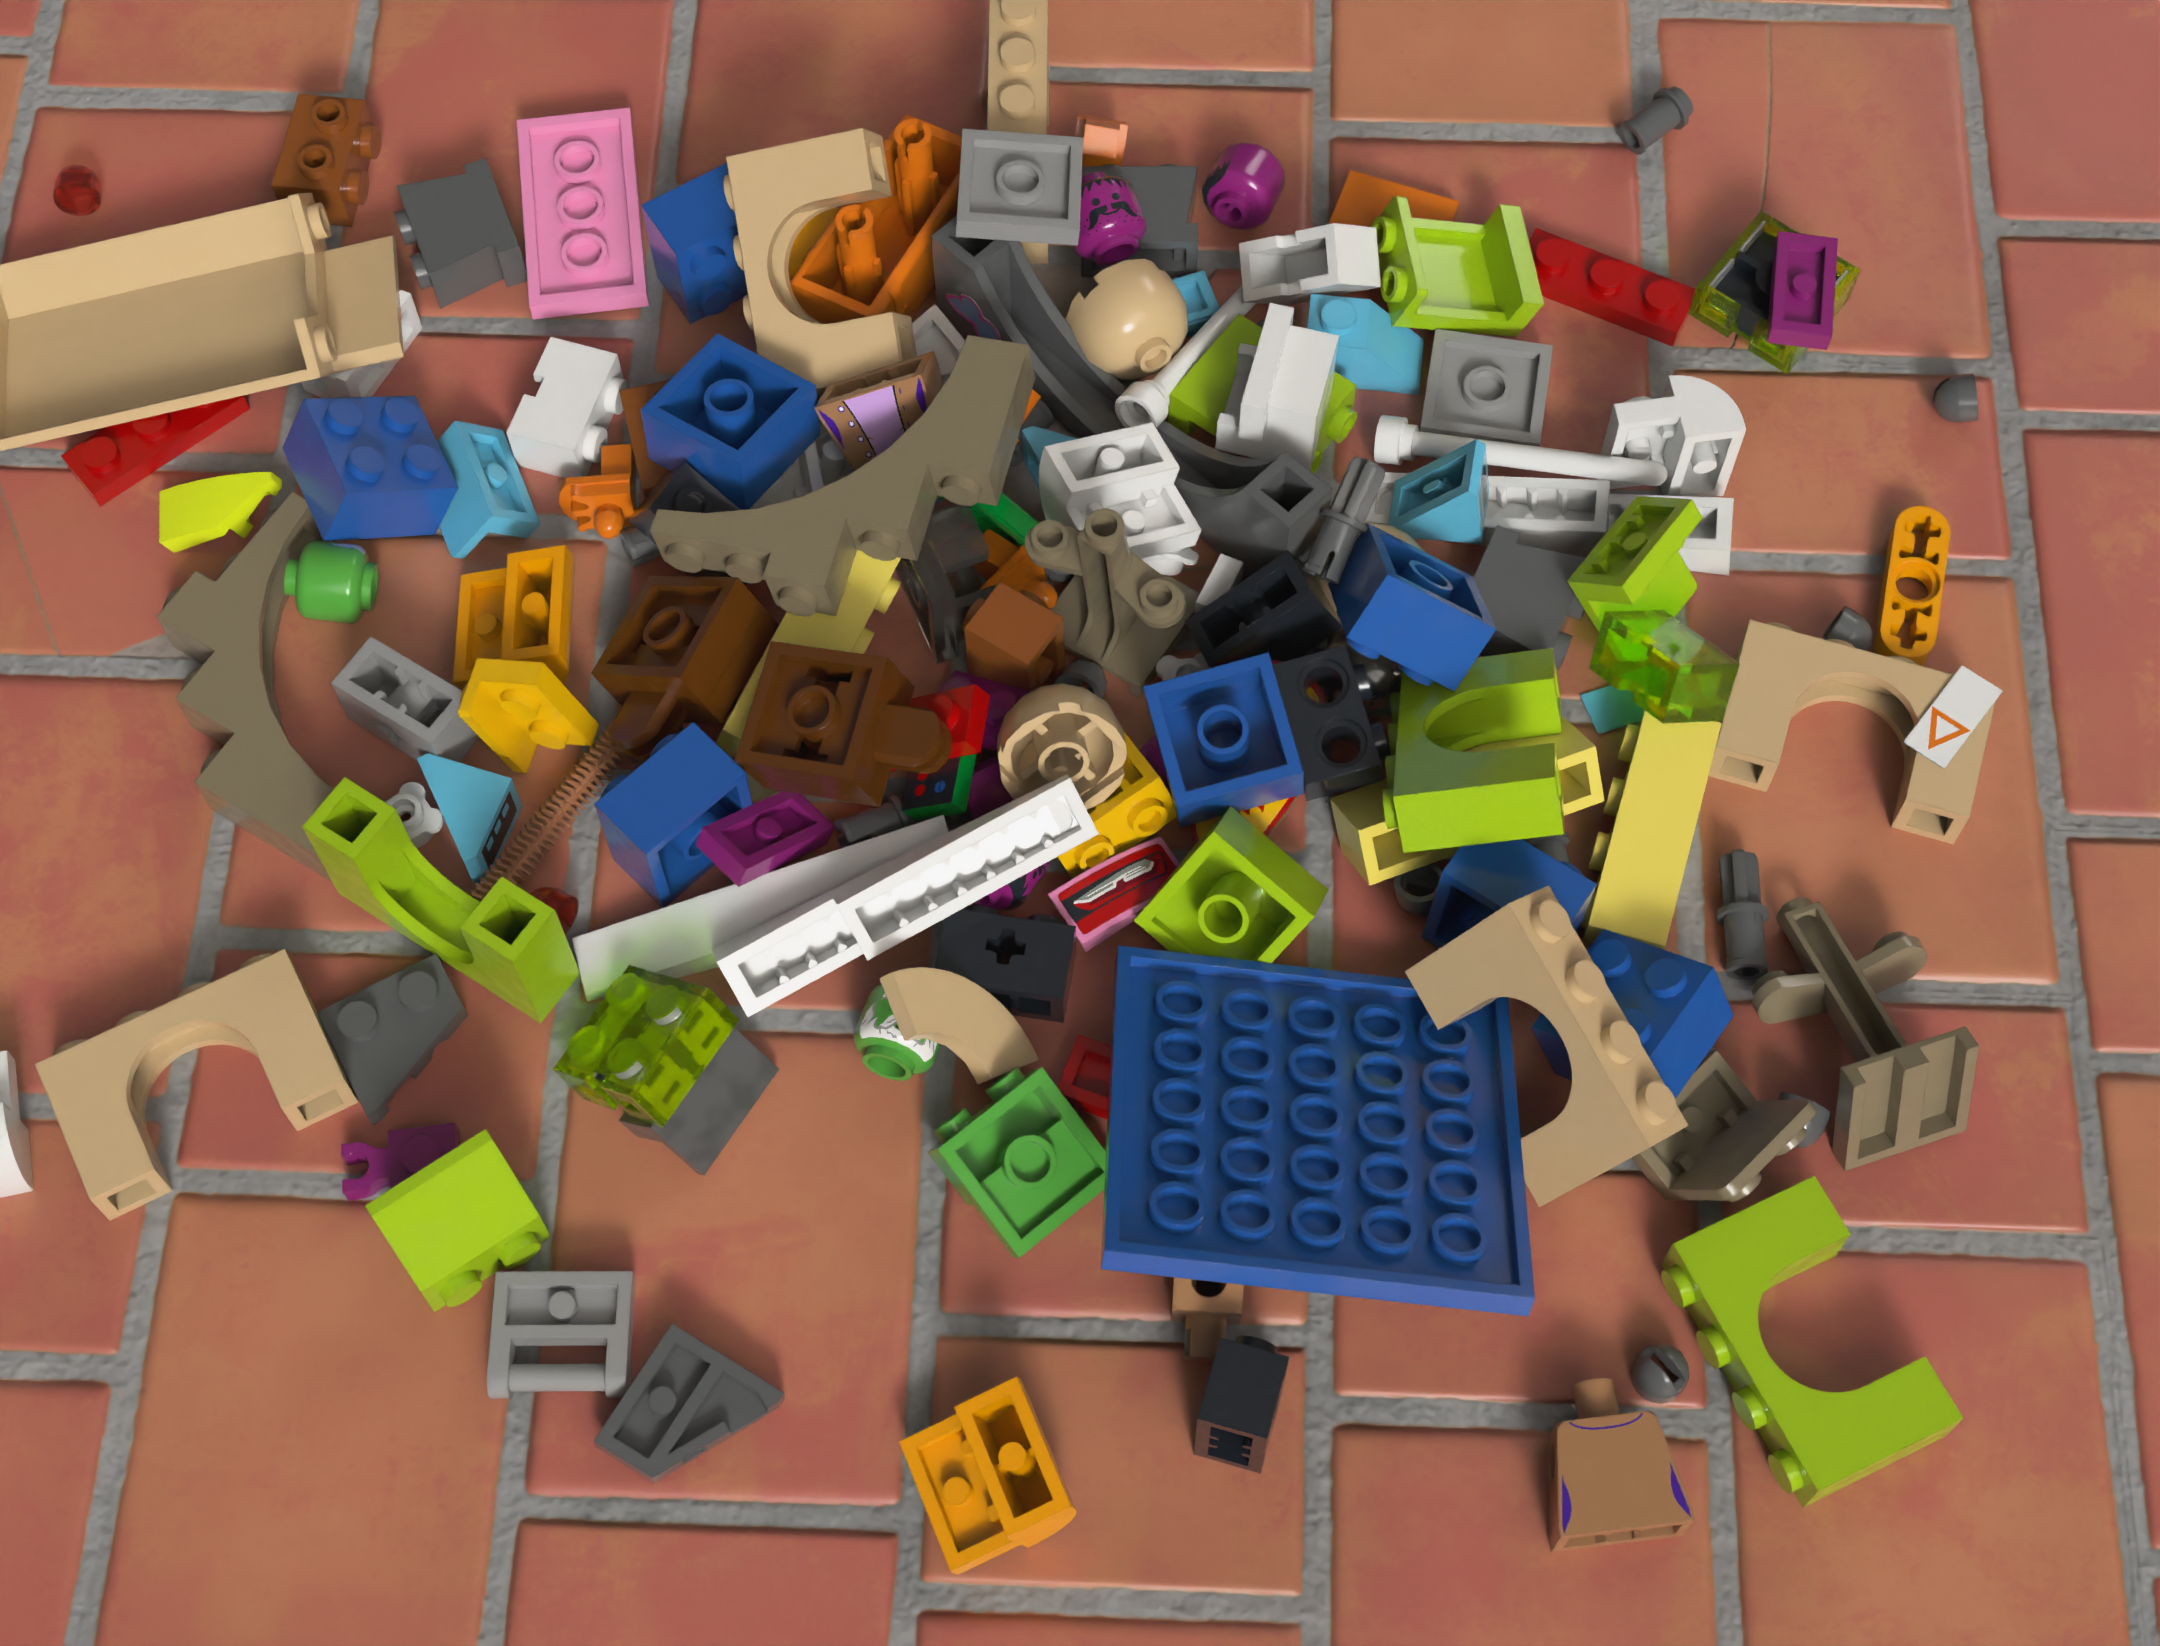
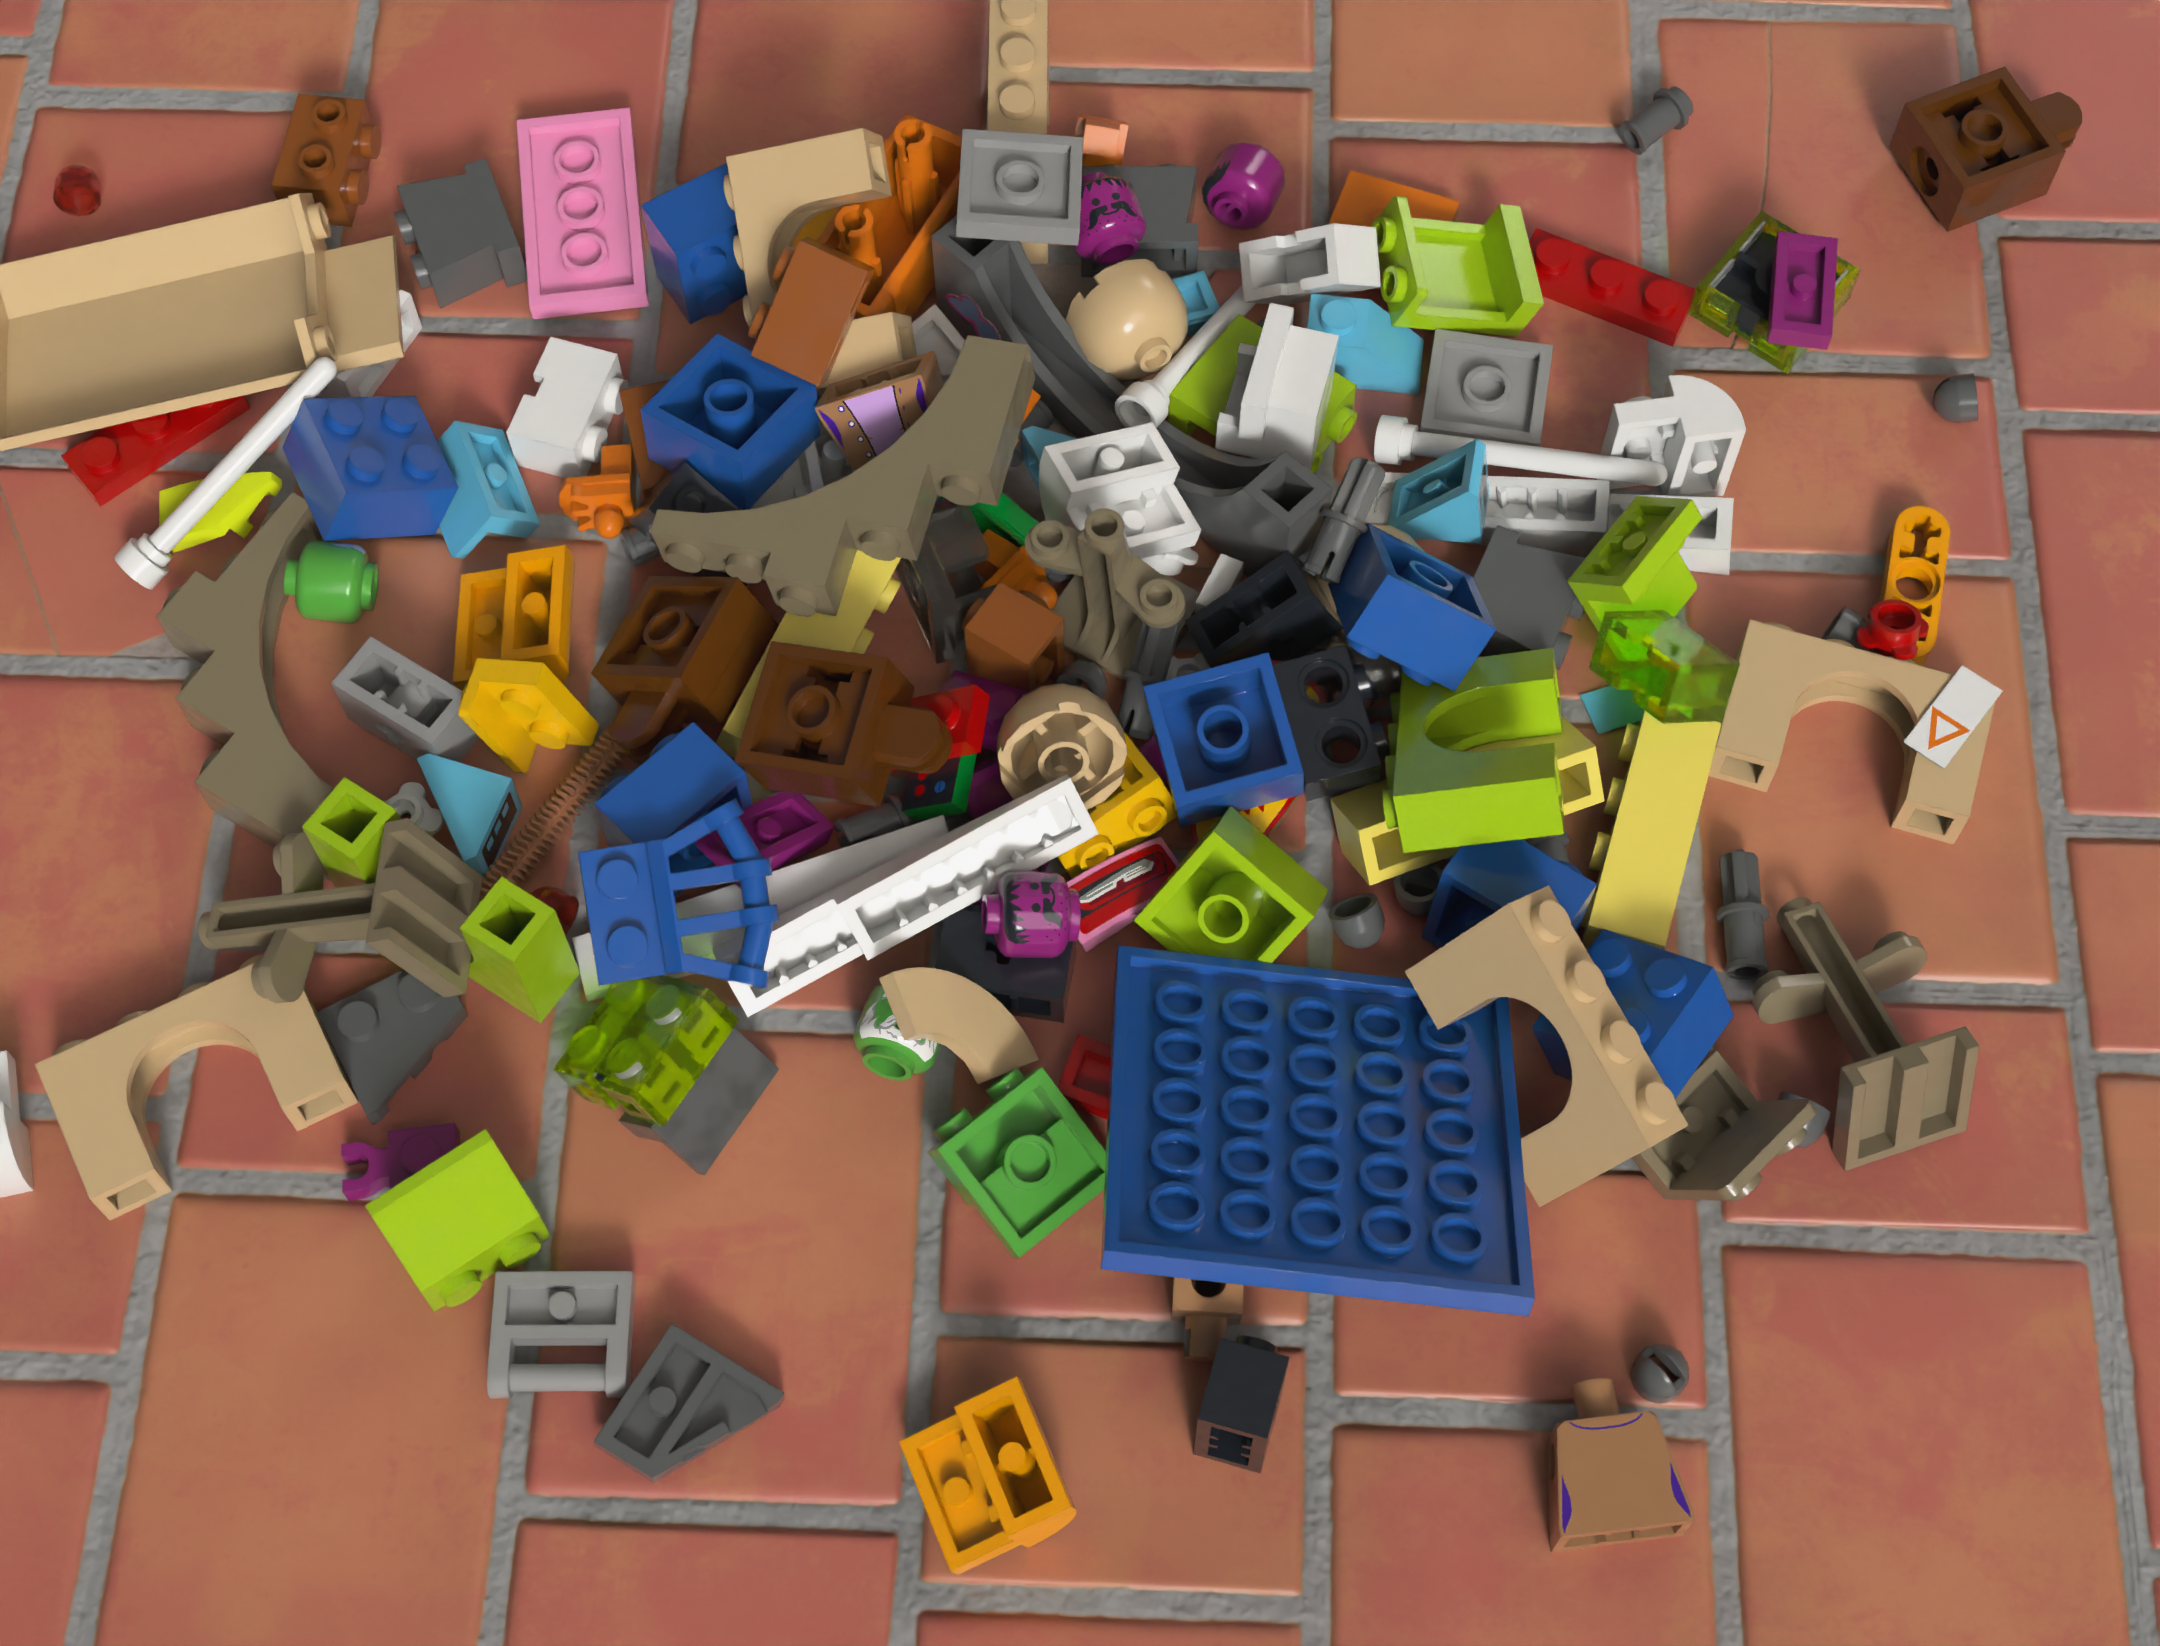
lime arch [1661,1176,1963,1508] -> none
none -> white piece [114,357,337,589]
none -> dark tan piece [198,818,483,1003]
none -> blue plate [578,798,780,989]
none -> dark orange brick [748,237,875,386]
none -> magenta head [981,871,1081,958]
none -> dark grey axle [1117,622,1180,741]
none -> dark grey hinge [1328,893,1385,949]
none -> red plate [1856,599,1929,660]
none -> reddish brown brick [1889,67,2082,232]

